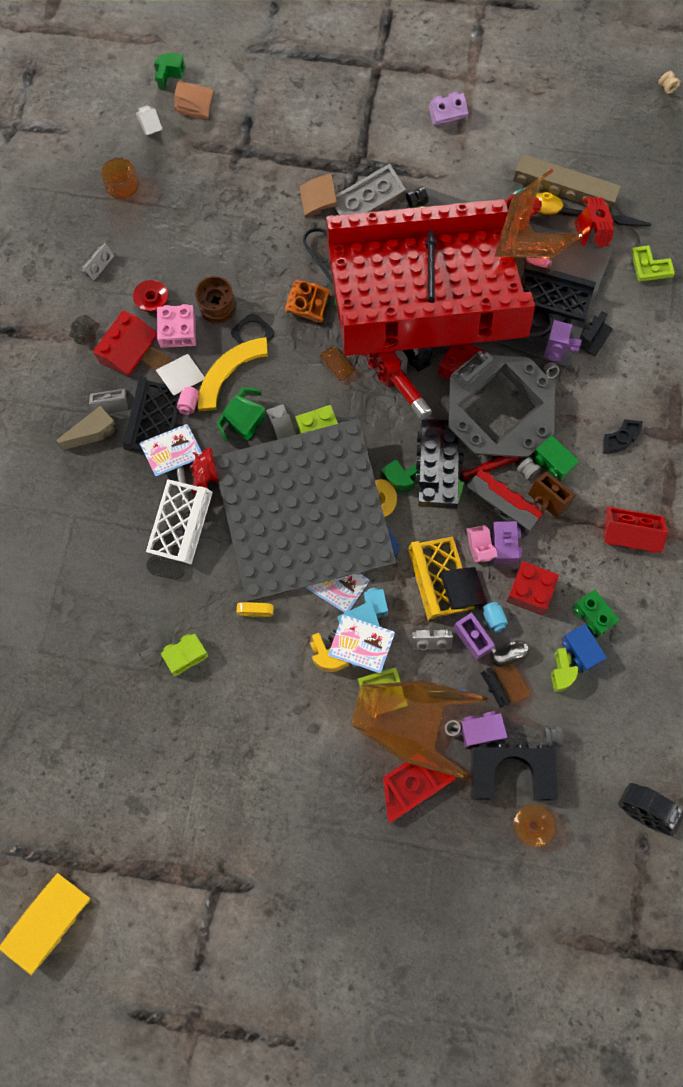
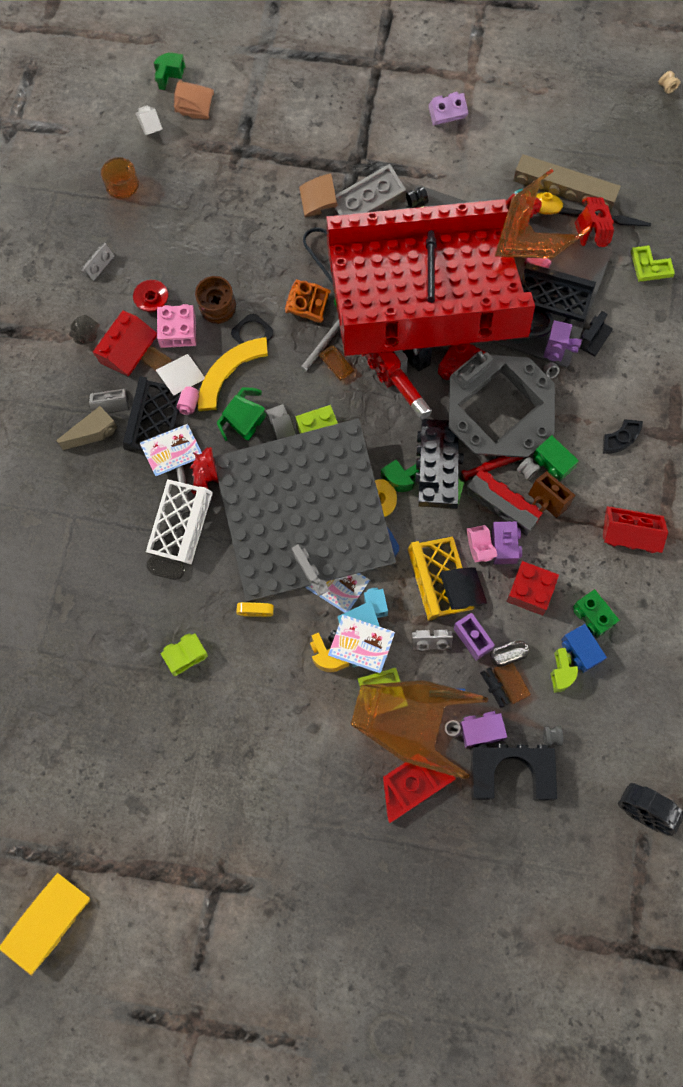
medium azure brick [483,602,508,633] -> none
clear orange dish [514,804,556,847] -> none
none -> light grey hinge [292,545,329,597]
none -> light grey bar [301,319,340,371]

